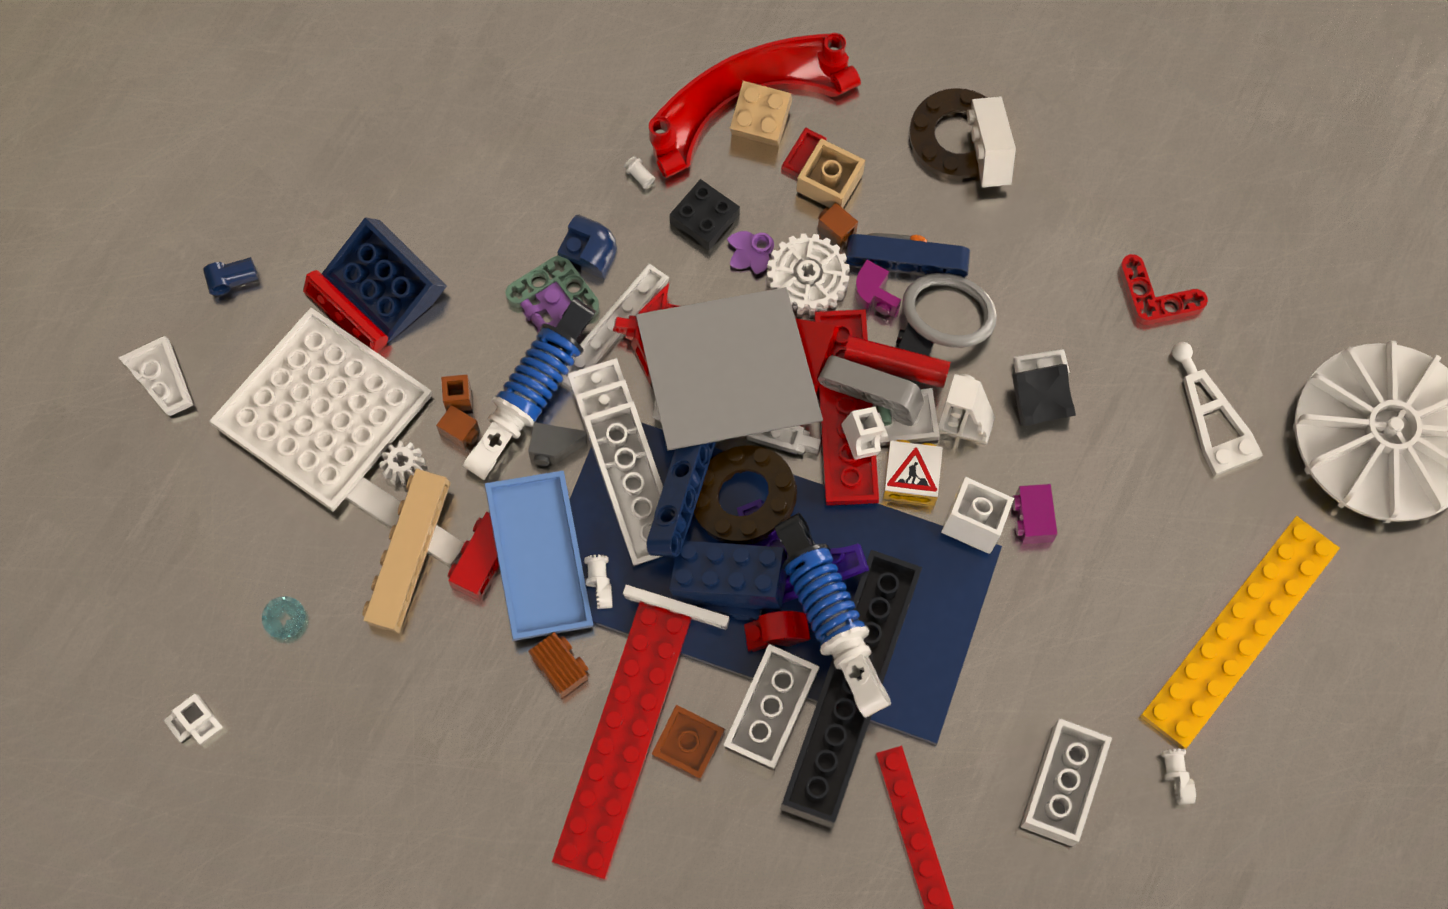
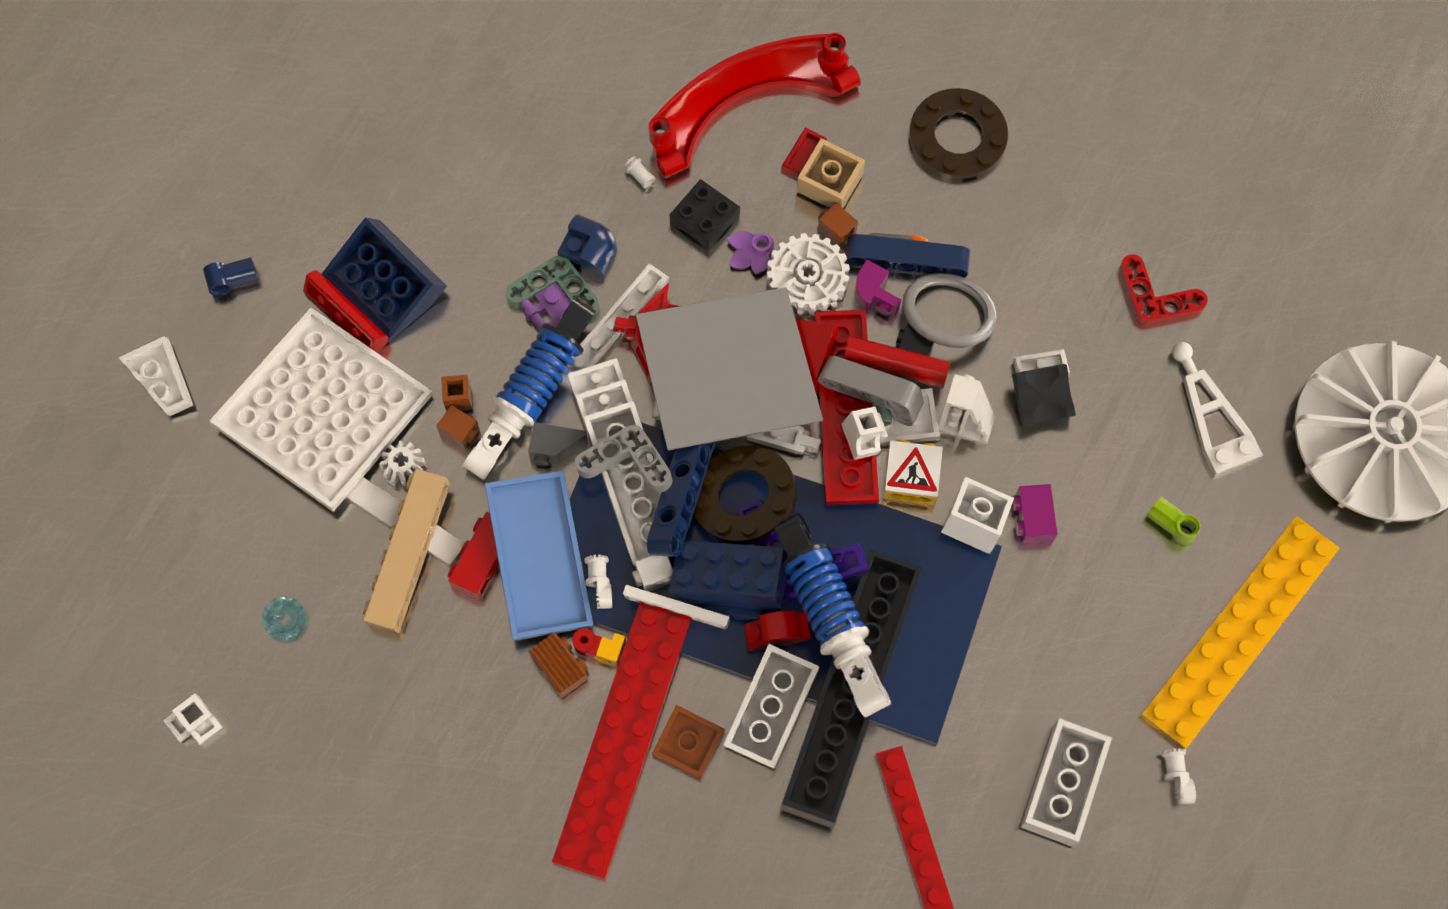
tan brick [730,81,792,147] -> none
white wedge [967,97,1016,187] -> none
none -> leg [572,628,626,667]
none -> light grey beam [575,425,673,492]
none -> white brick [632,556,673,592]
none -> lime piece [1147,497,1200,545]

